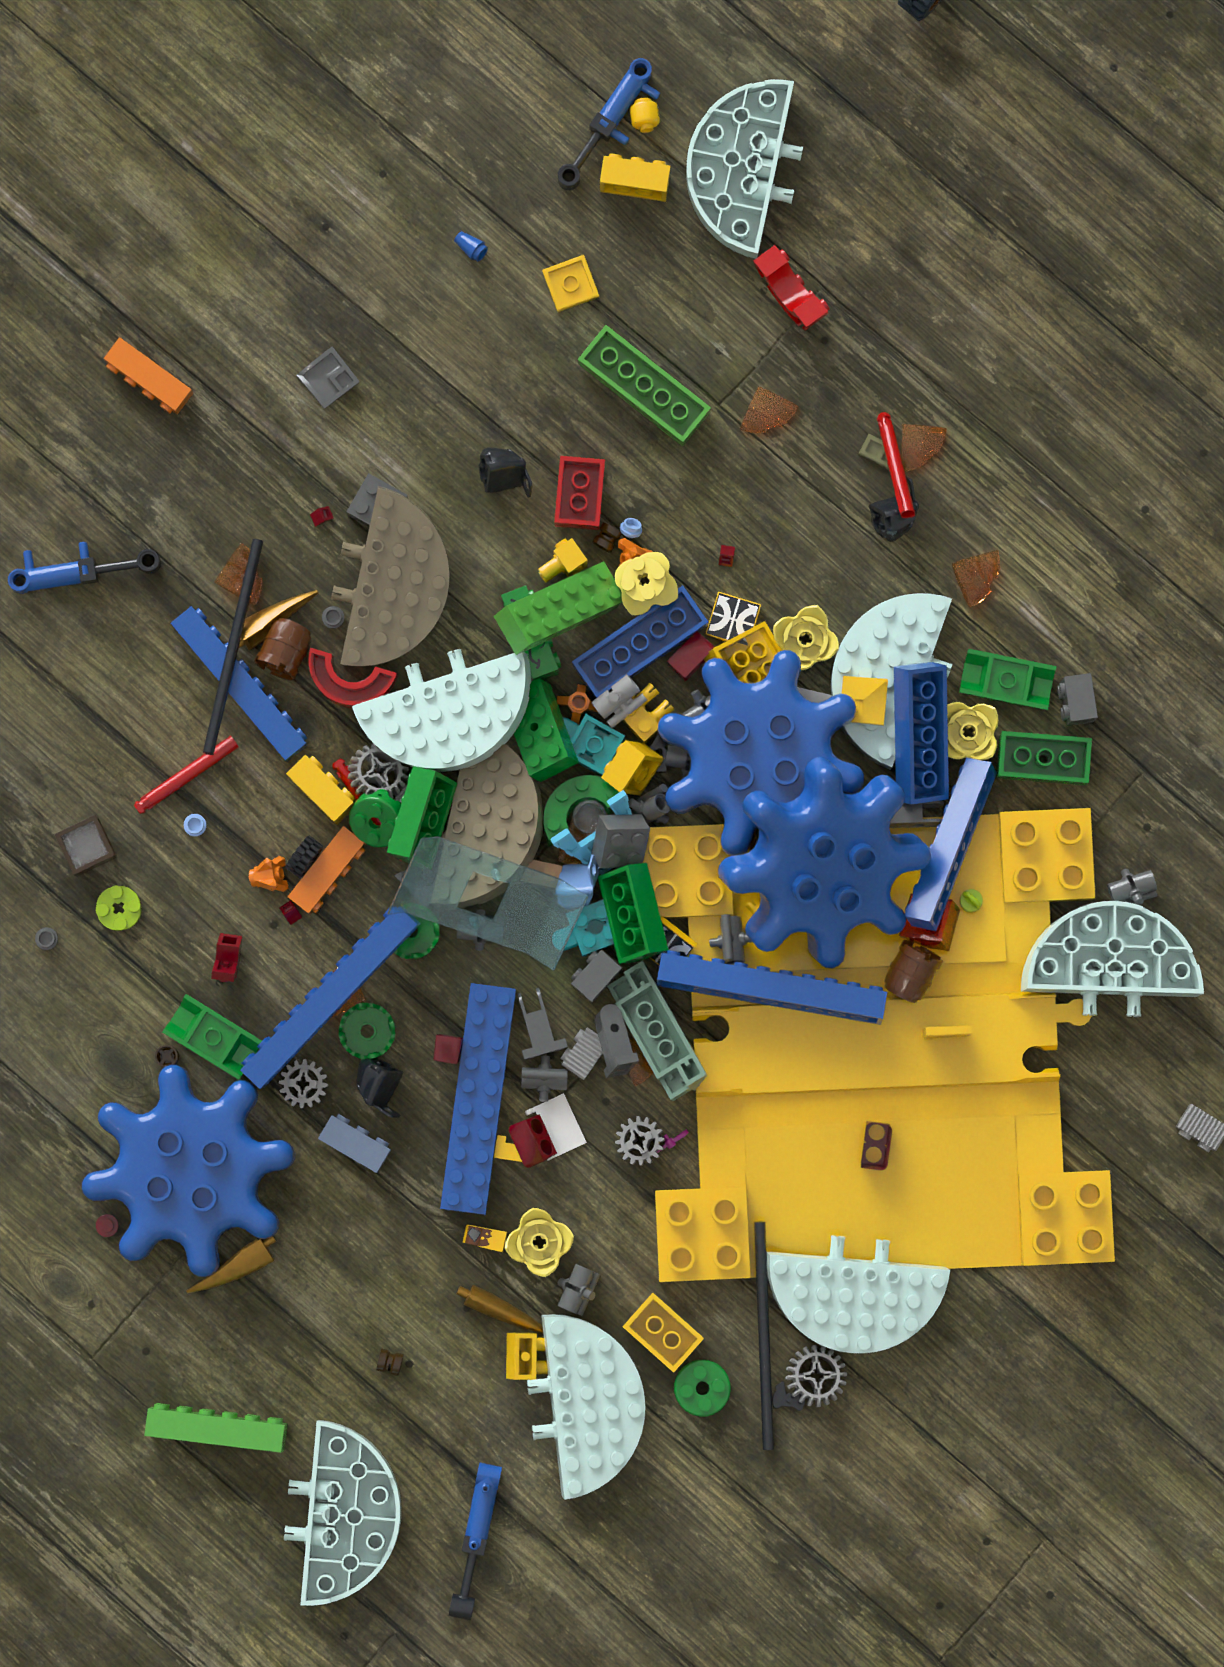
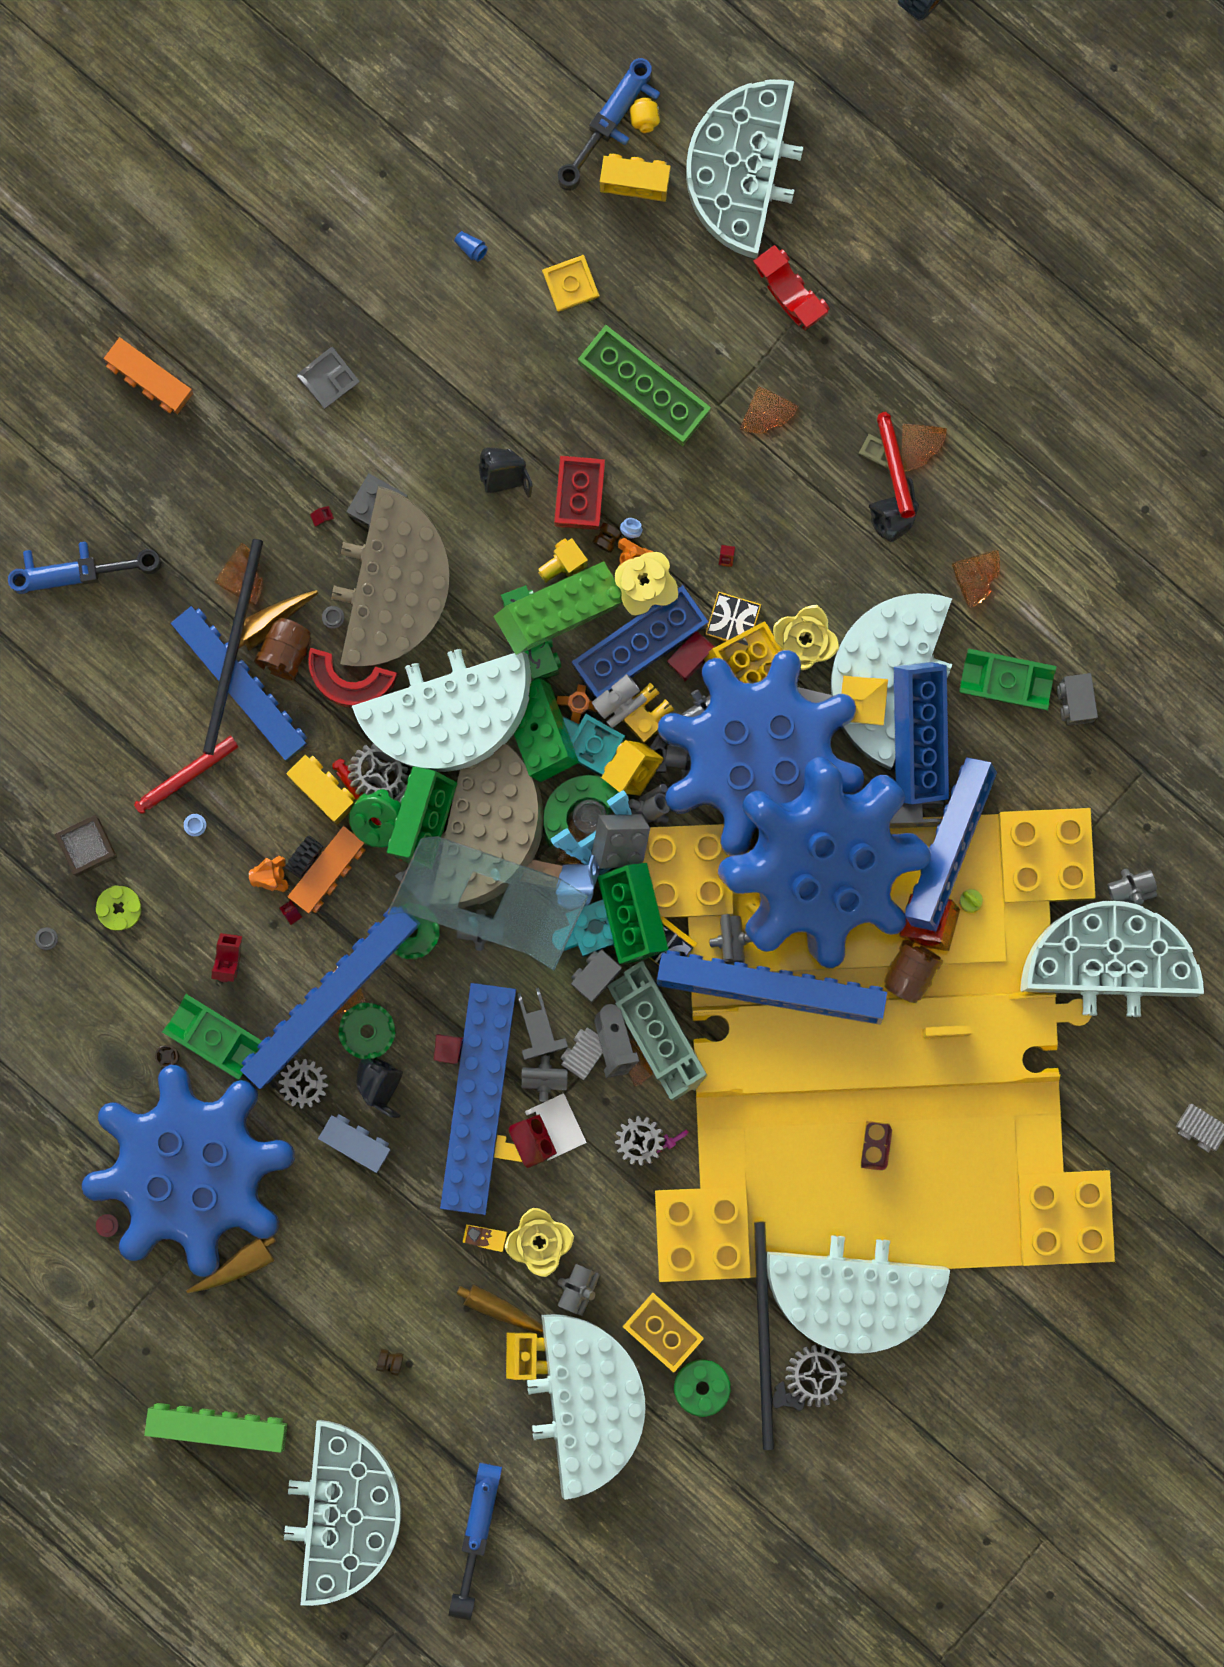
light yellow brick [947,702,999,760] -> none
green brick [996,731,1092,785] -> none

